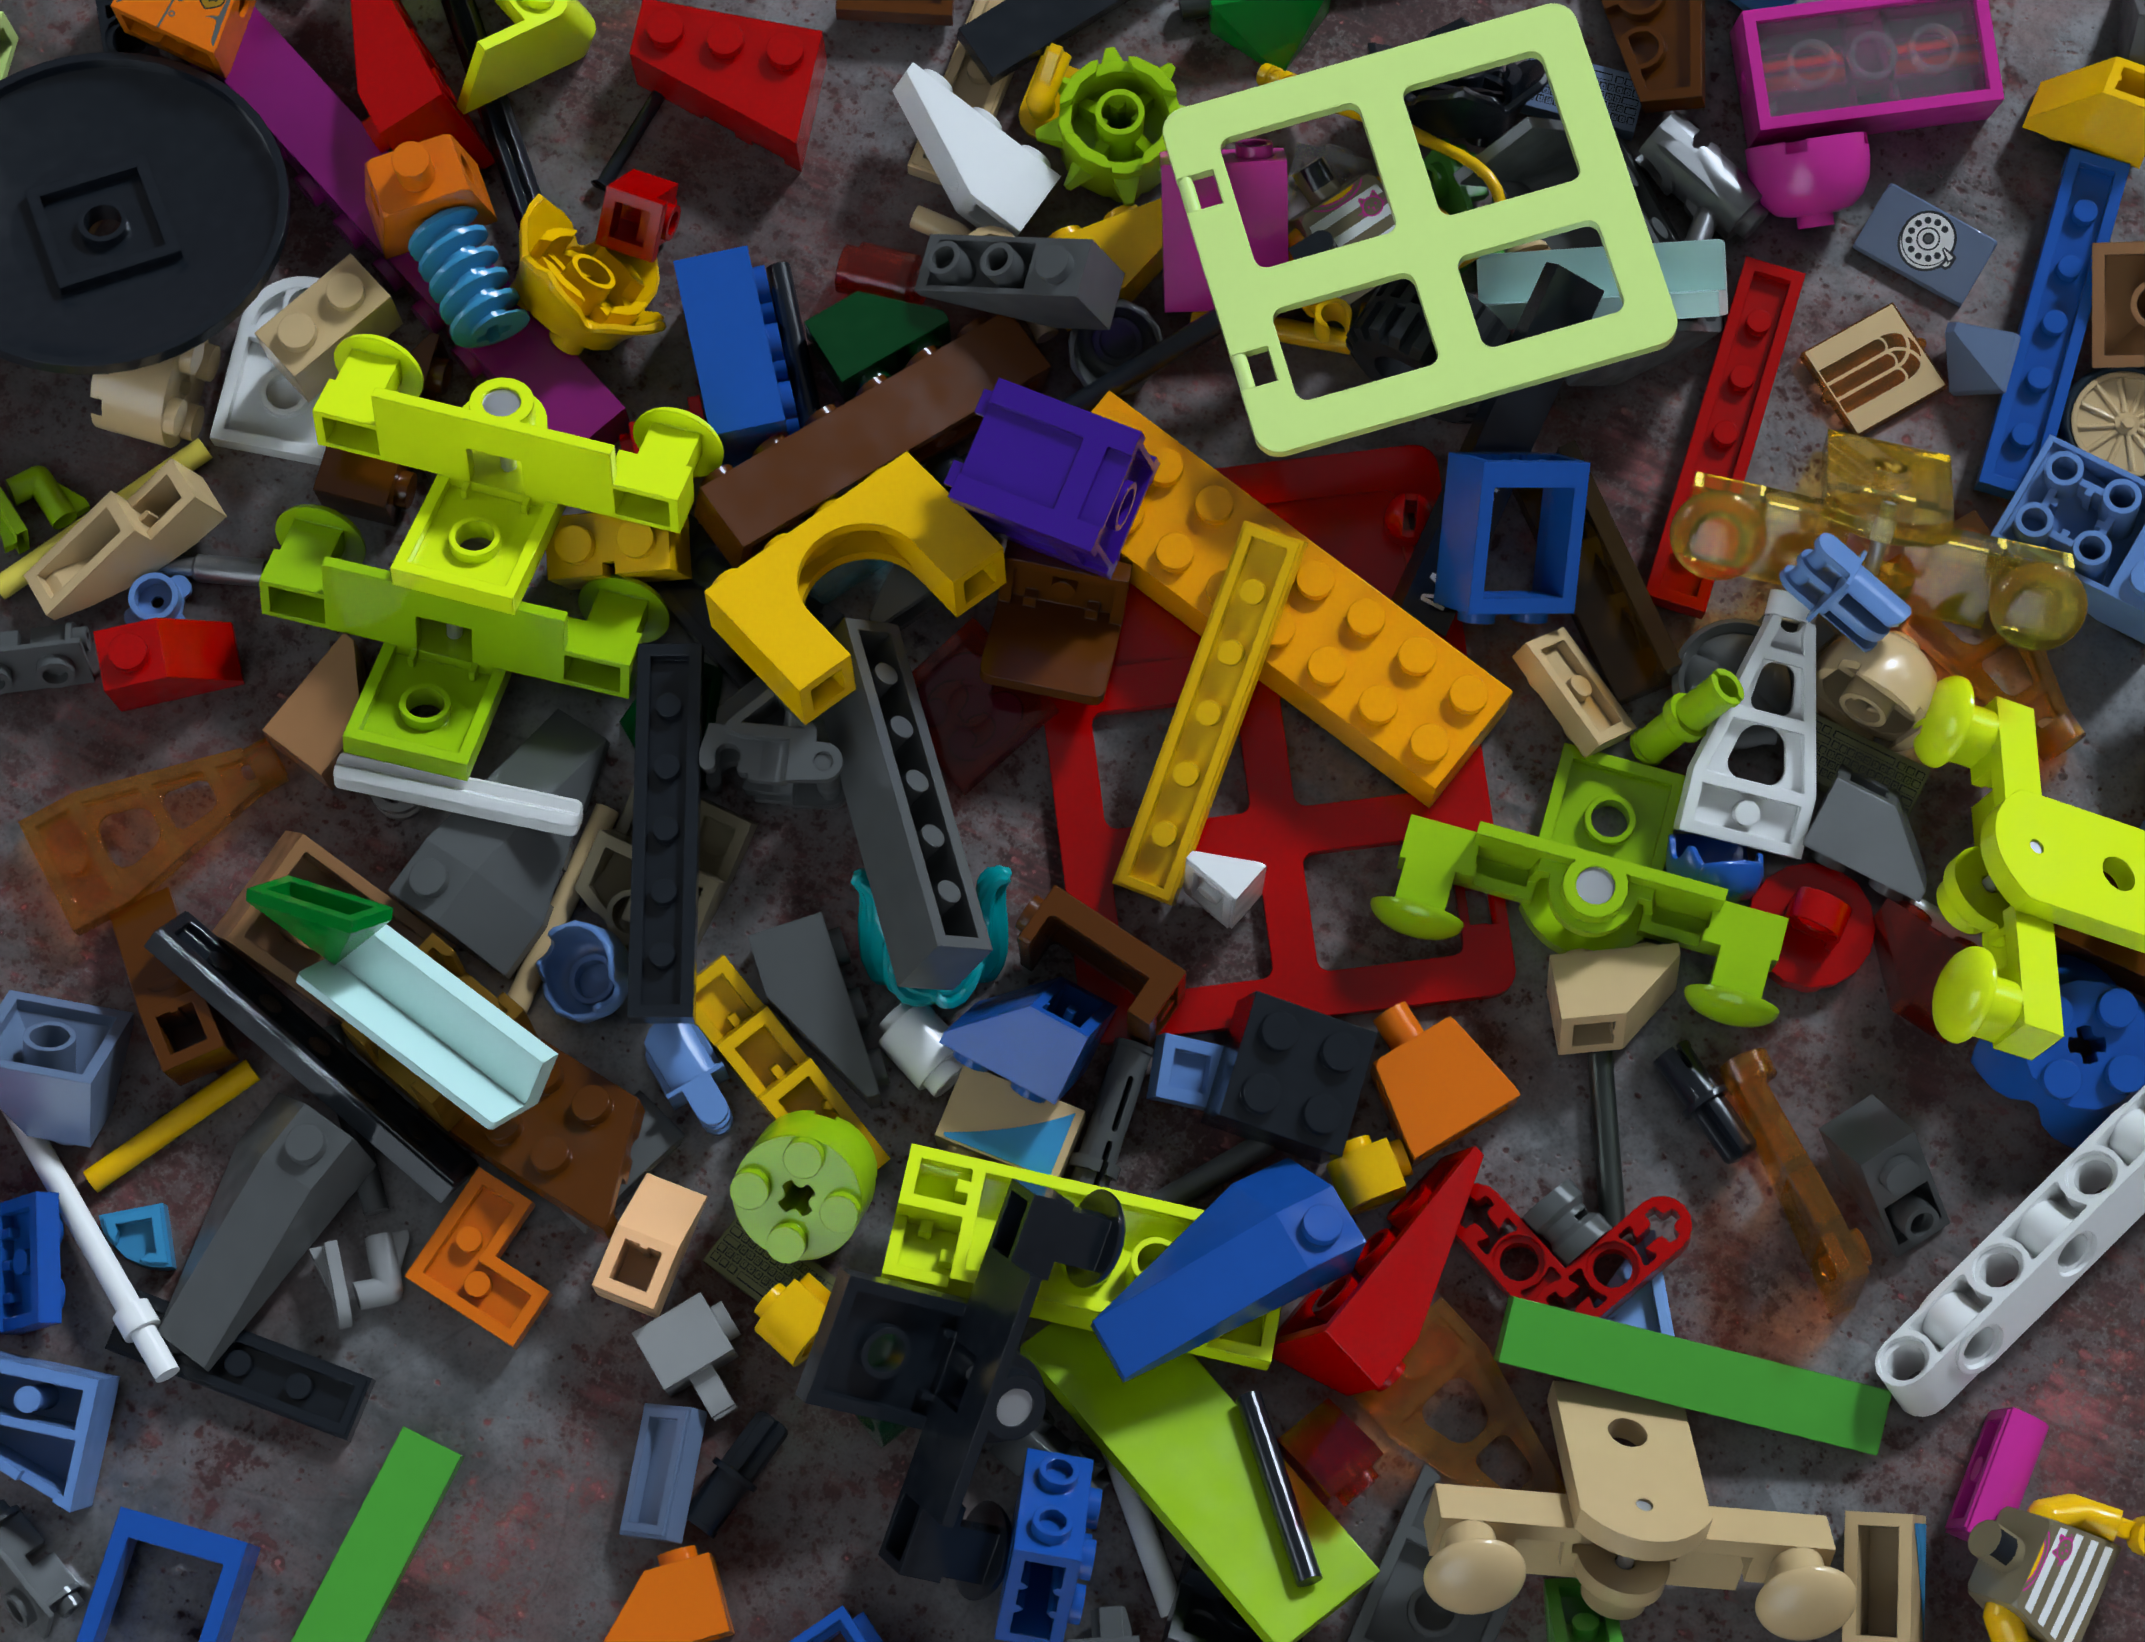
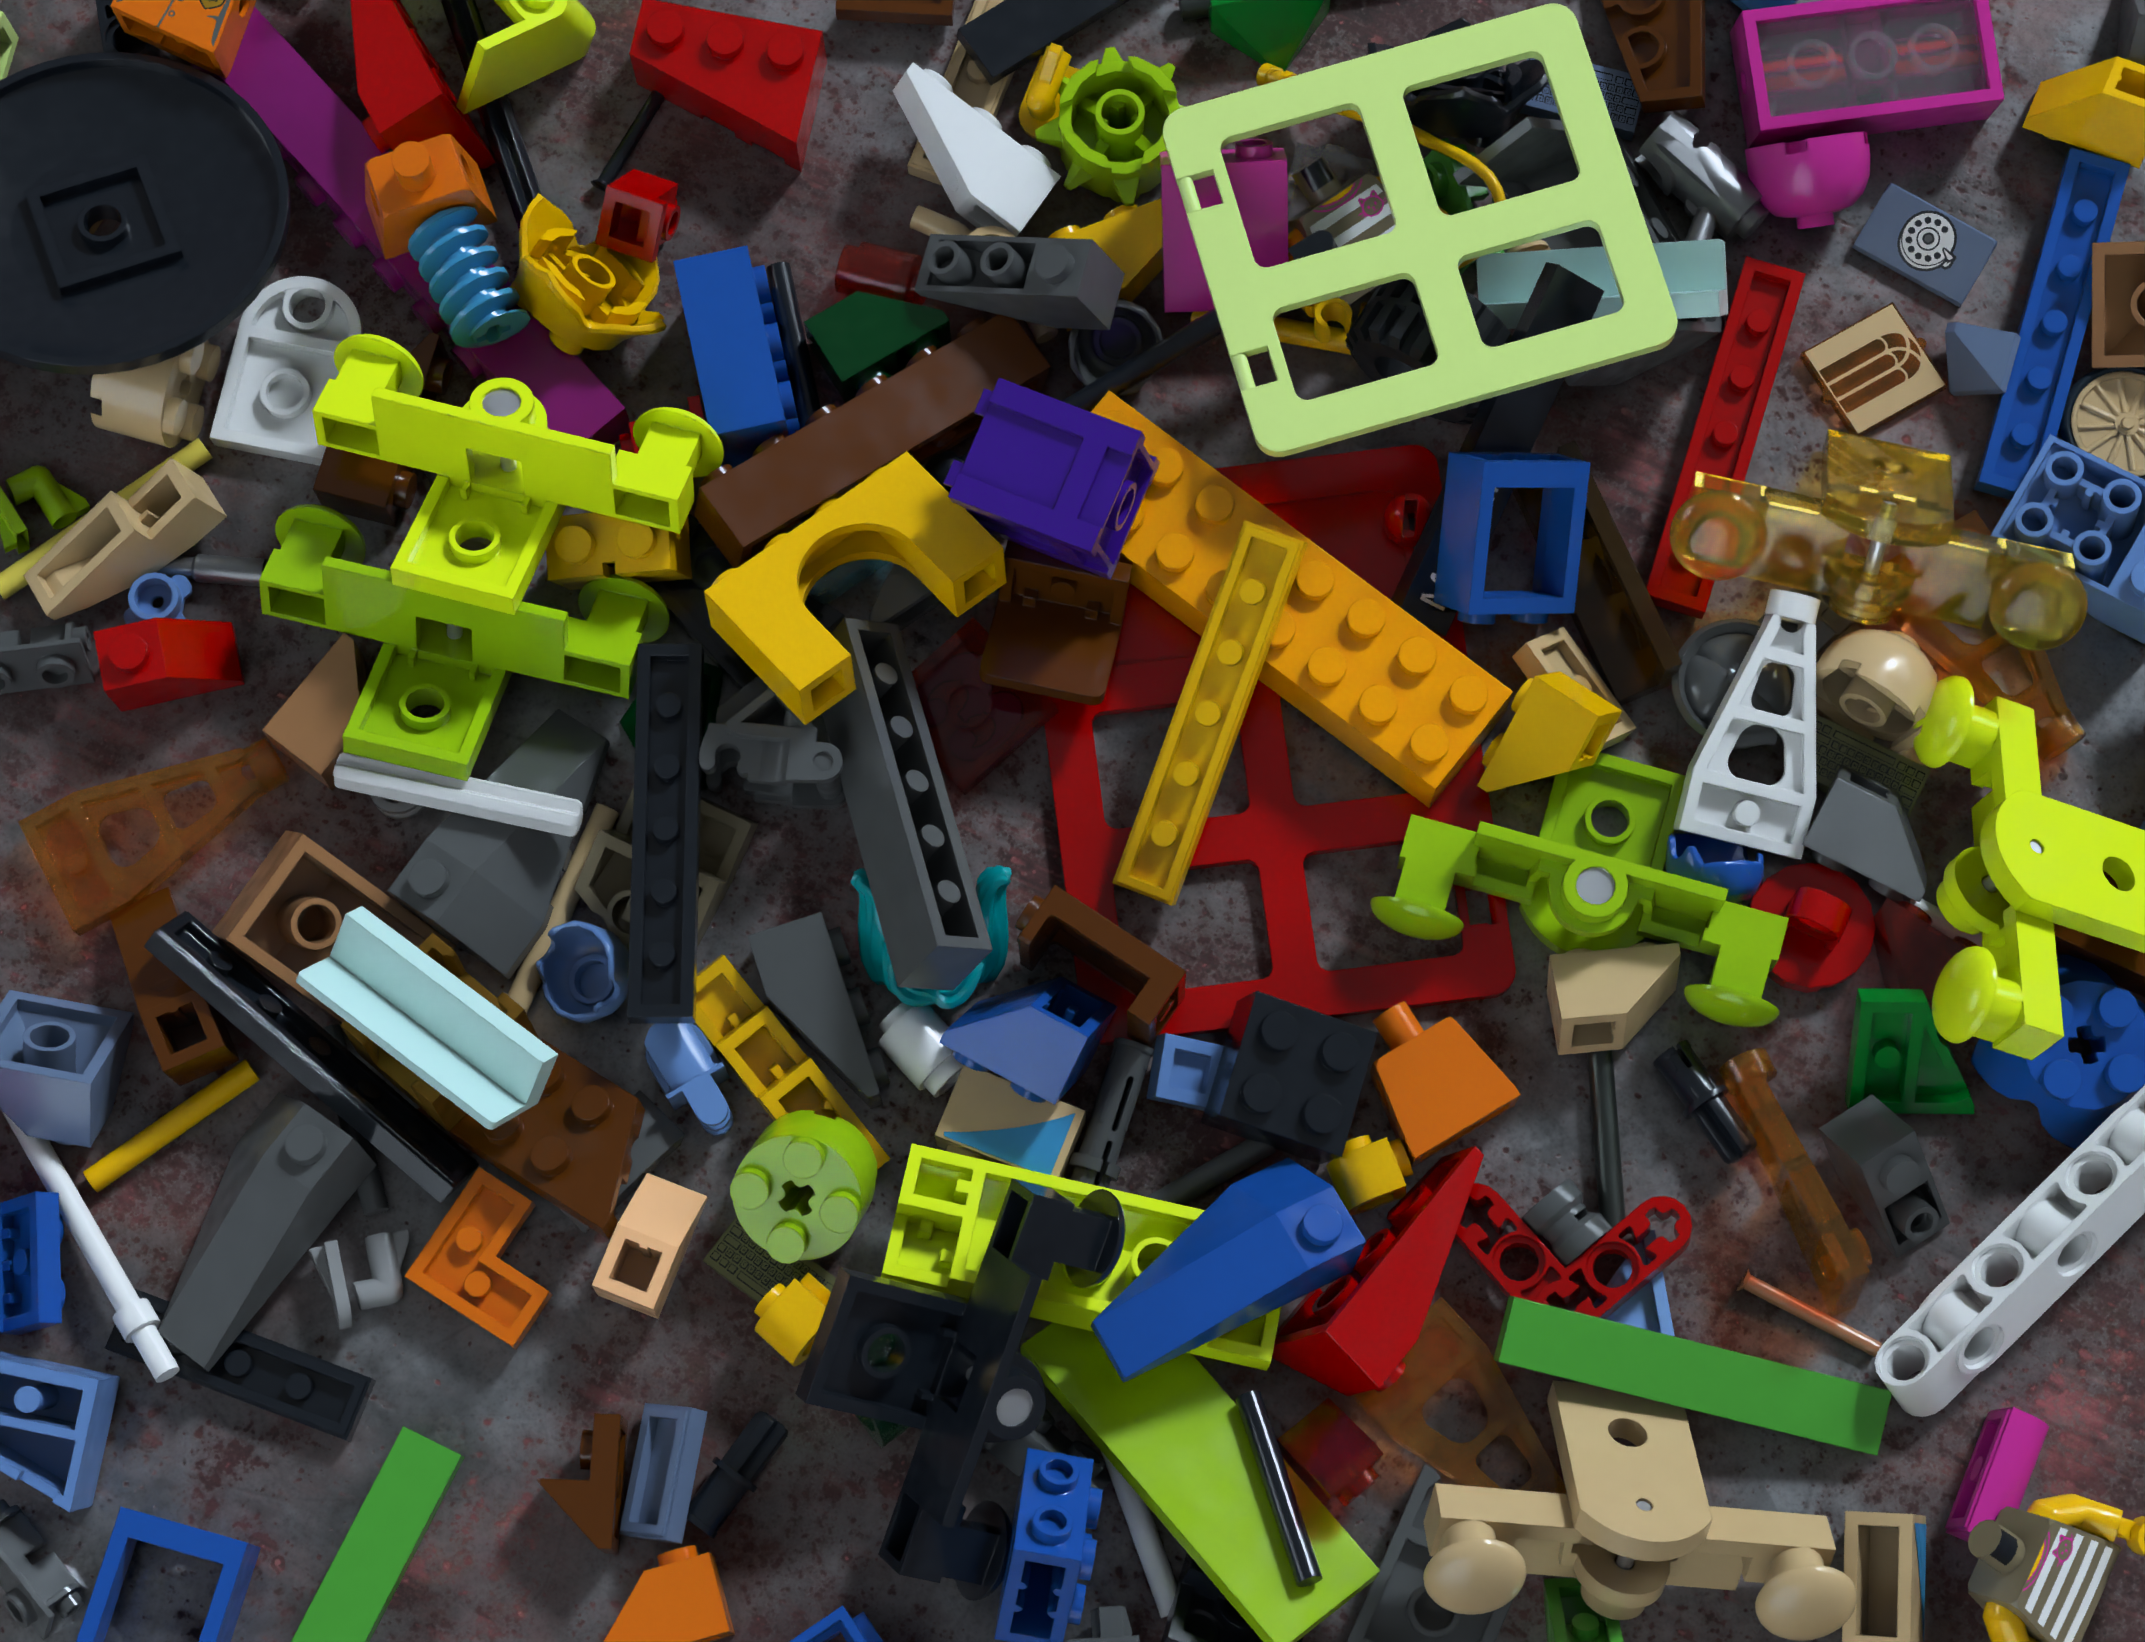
dark azure tile [99,1203,177,1271] -> none
green slope [246,875,393,965] -> none
tan brick [254,253,403,403] -> none
light grey brick [632,1292,741,1422] -> none
white slope [1183,850,1267,929] -> none
lime pin [1630,668,1744,767] -> none
medium blue arm [1779,533,1911,653] -> none
none -> reddish brown slope [537,1413,628,1554]
none -> yellow slope [1477,671,1622,792]
none -> nougat piece [1737,1268,1882,1357]
none -> green wing [1845,988,1975,1114]

